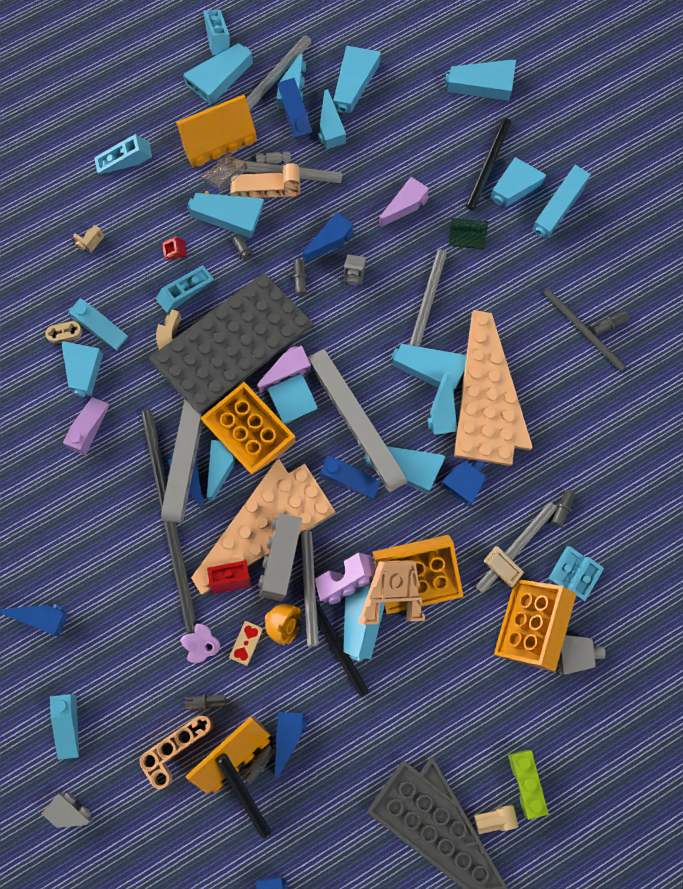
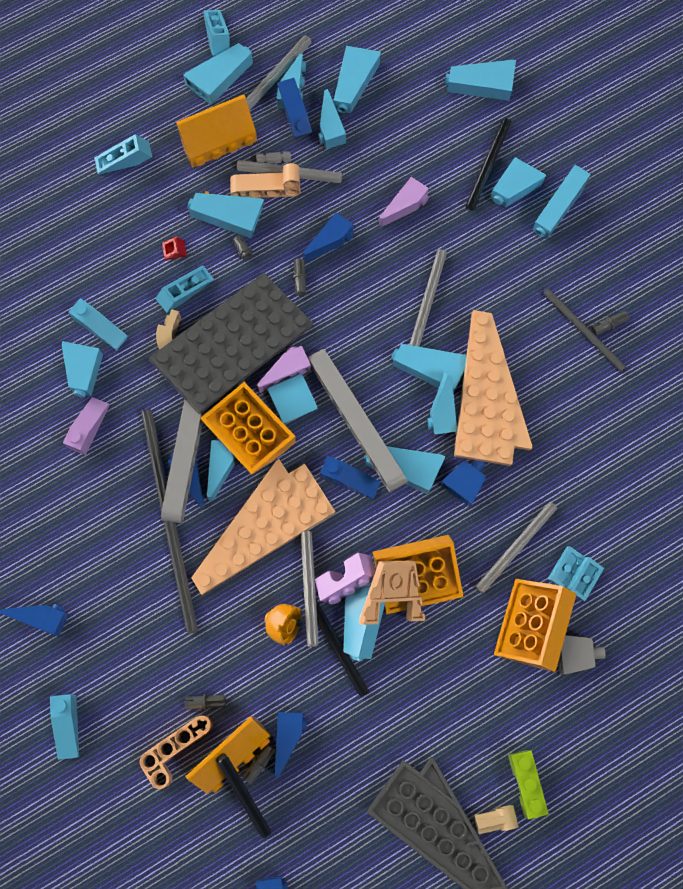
light grey slope [42,792,94,828] -> none
tan beam [45,321,82,344] -> none
tan bracket [73,225,104,253] -> none
lavender plate [180,623,220,663] -> none
clear plate [202,154,248,190] -> none
red panel [207,560,252,594] -> none
tan tile [229,621,264,666] -> none
light grey wedge [258,513,302,602] -> none
light grey slope [344,255,366,286] -> none
clear green panel [449,218,488,249] -> none
tan tile [483,546,524,587] -> none
dark grey axle [551,489,576,528] -> none

